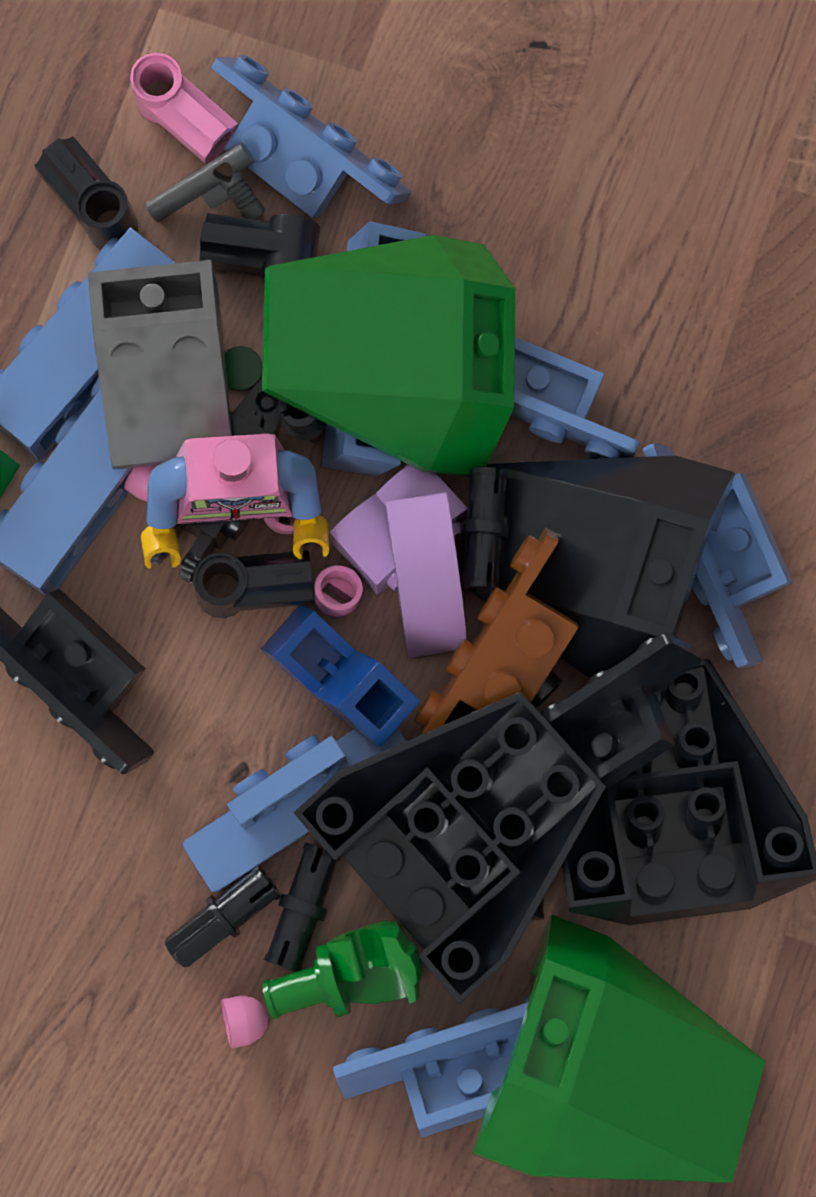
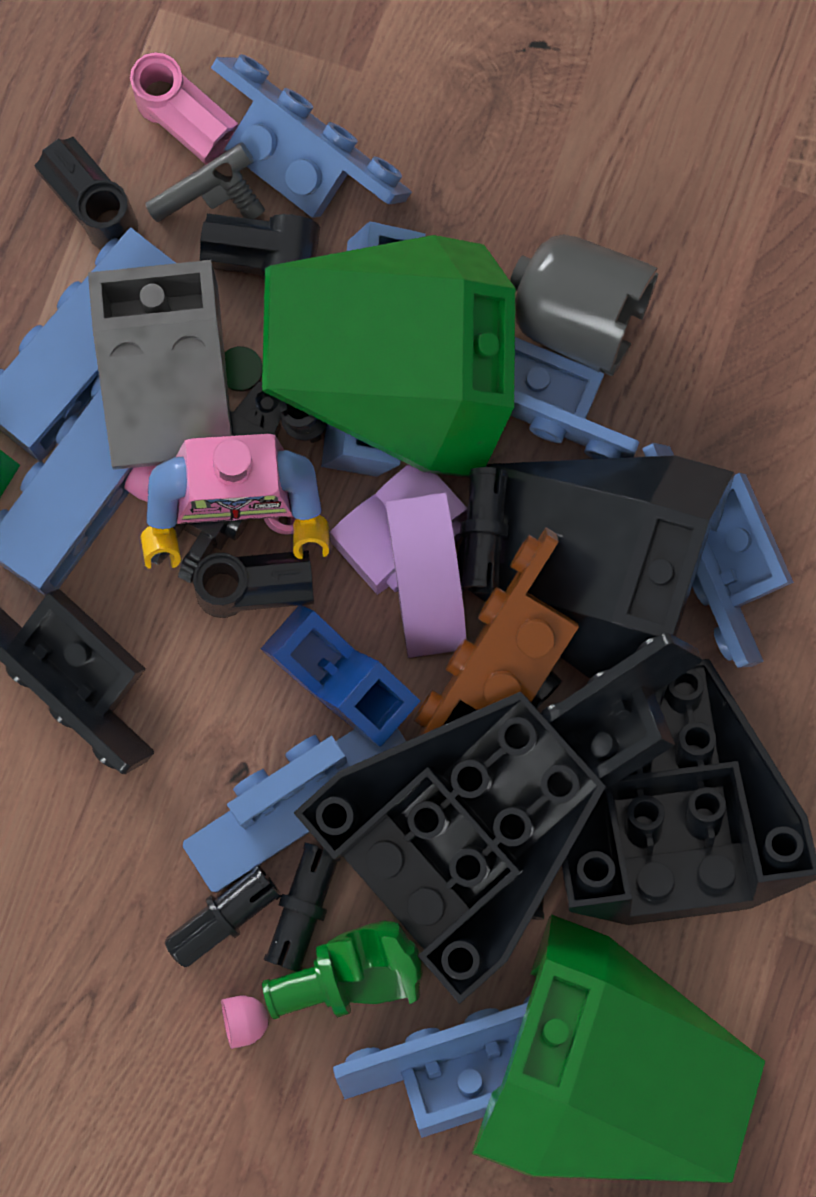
bright pink hinge [313,565,363,618] -> none
none -> dark grey cylinder [510,234,659,376]

